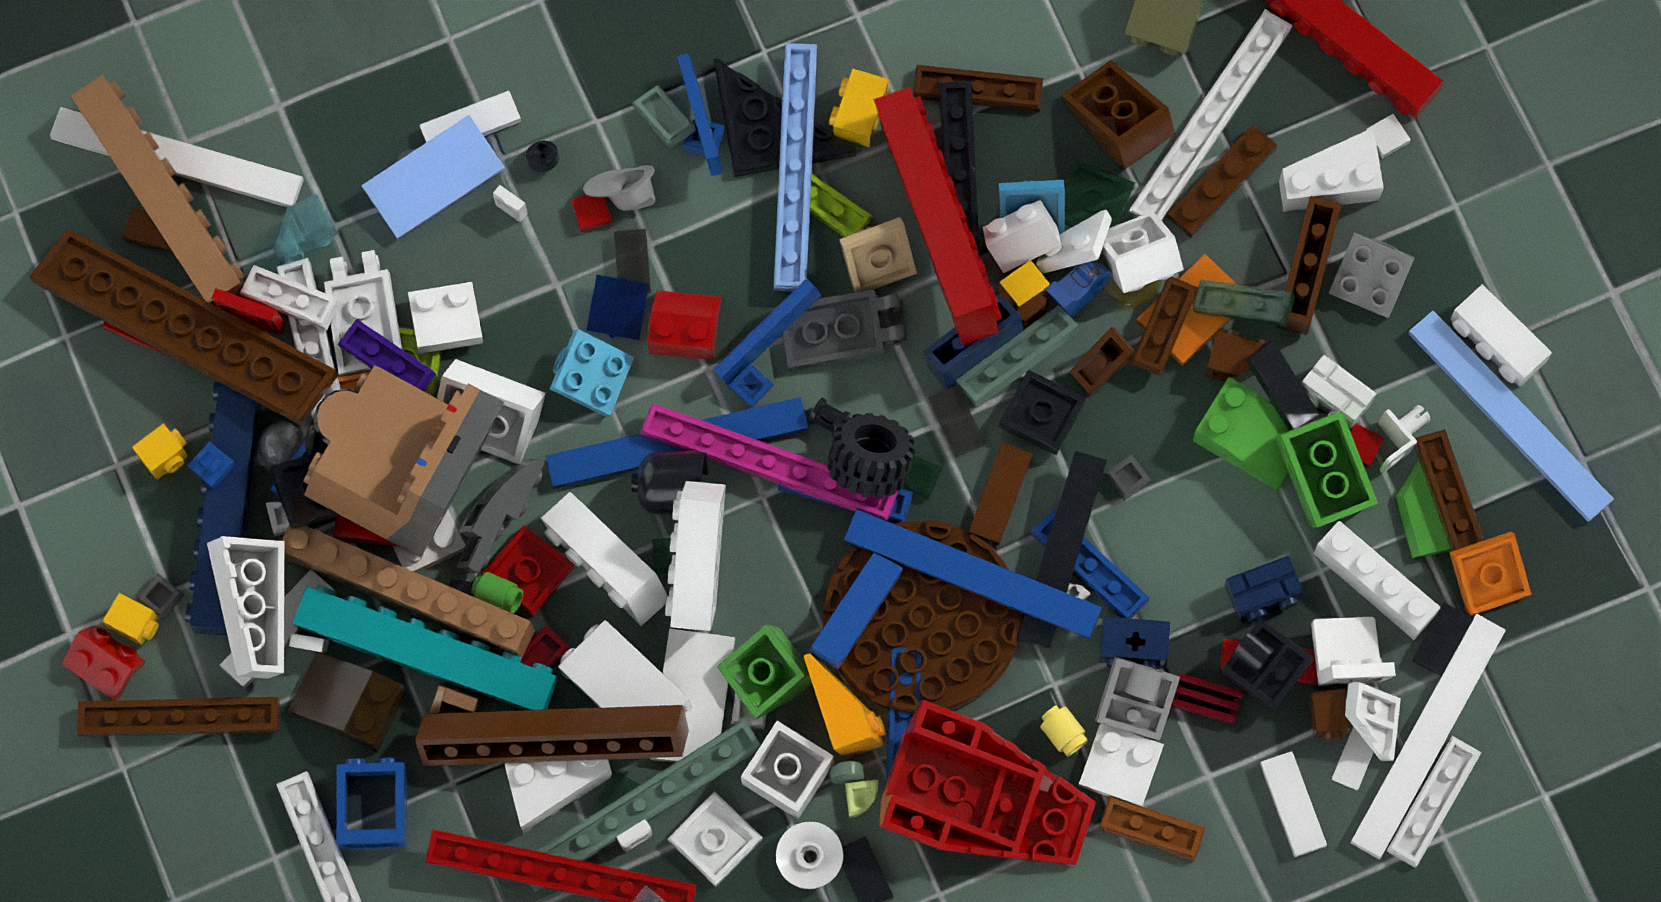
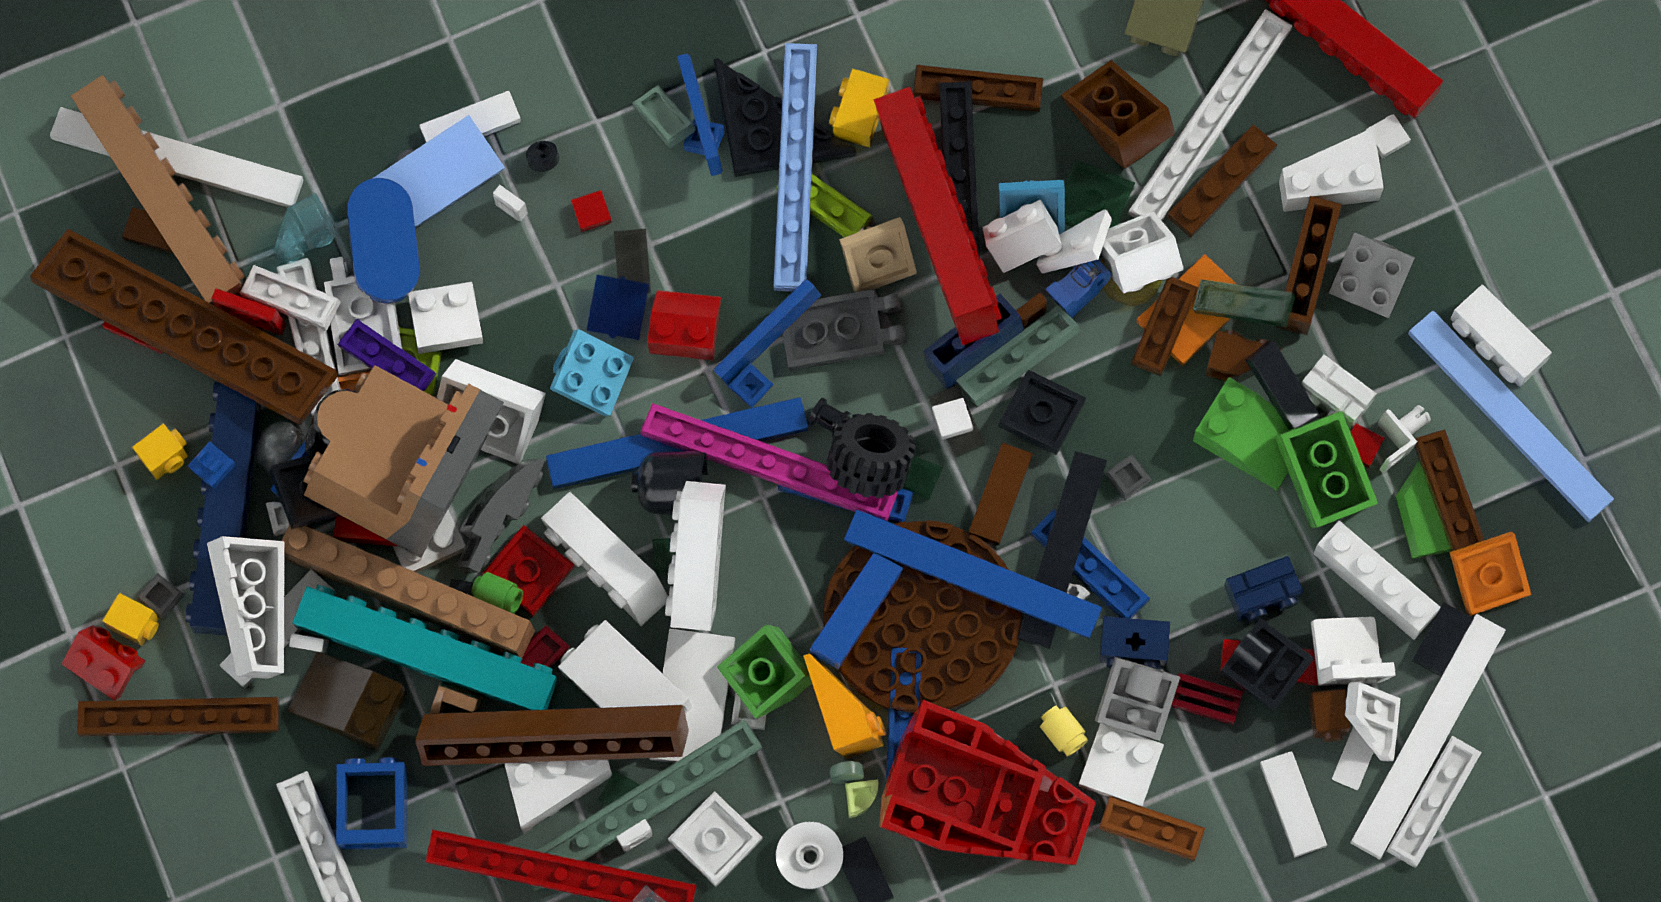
light grey piece [583,165,655,211] -> none
white brick [741,721,834,819] -> none
yellow brick [998,260,1050,310] -> none
reddish brown slope [1069,327,1135,395] -> none
none -> blue tile [347,178,420,303]
none -> white tile [932,398,973,440]

